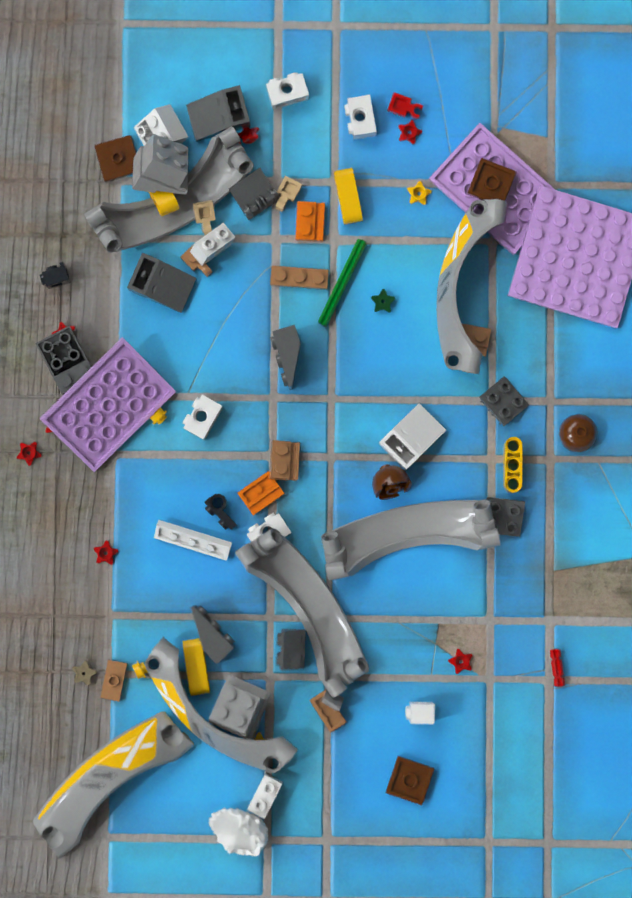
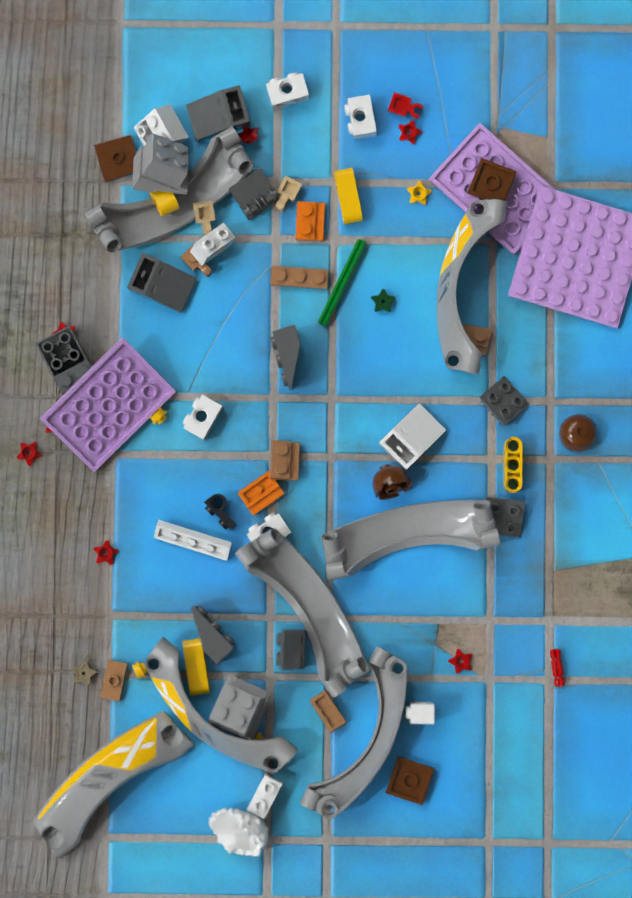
black brick [40,262,71,289] -> none
light grey slope [320,690,344,711] -> none
none -> light grey panel [300,646,407,819]

